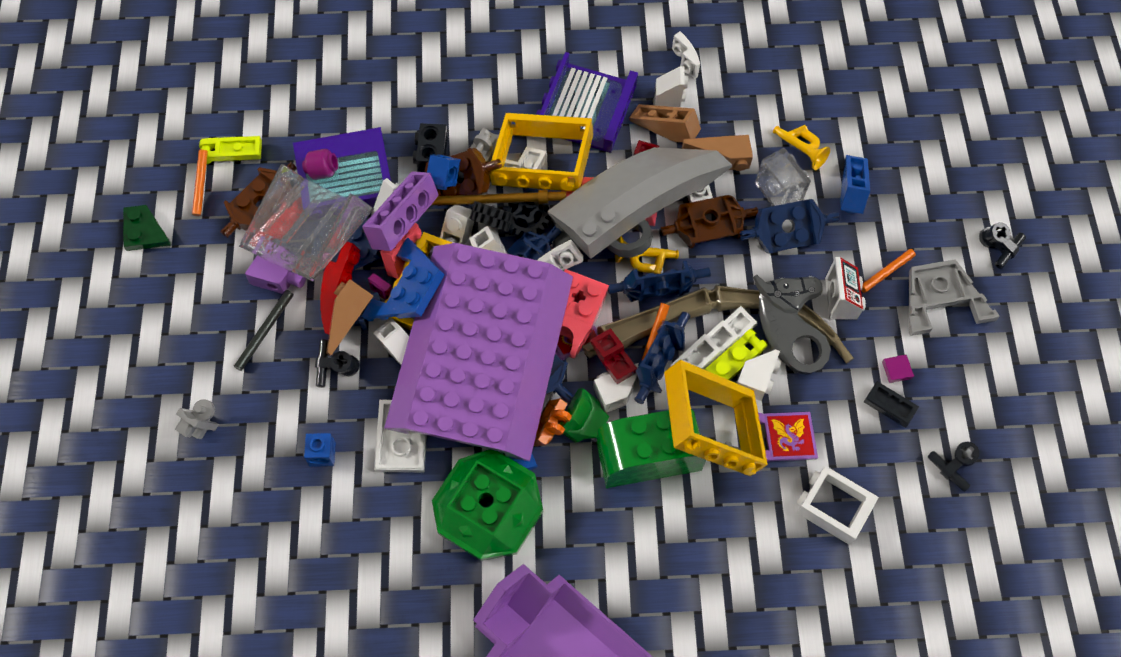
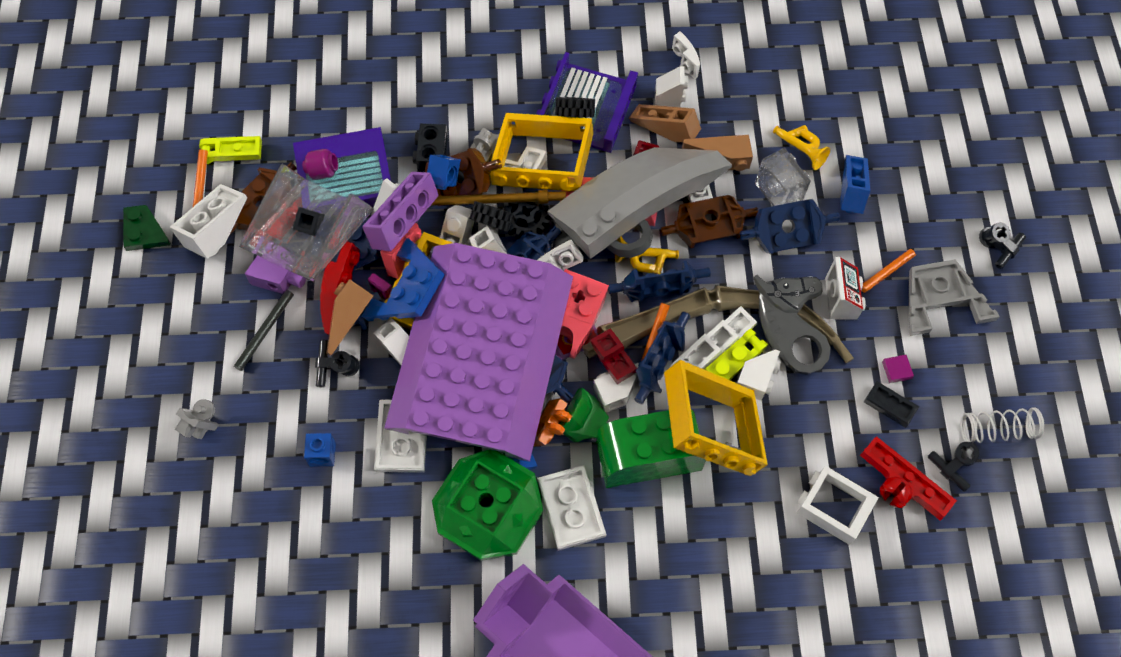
flag [758,412,818,462] -> none
none -> white slope [170,184,247,259]
none -> black slope [292,207,325,236]
none -> white tile [537,465,606,551]
none -> black tyre [555,97,595,118]
none -> red plate [860,436,957,521]
none -> white piece [960,407,1044,443]

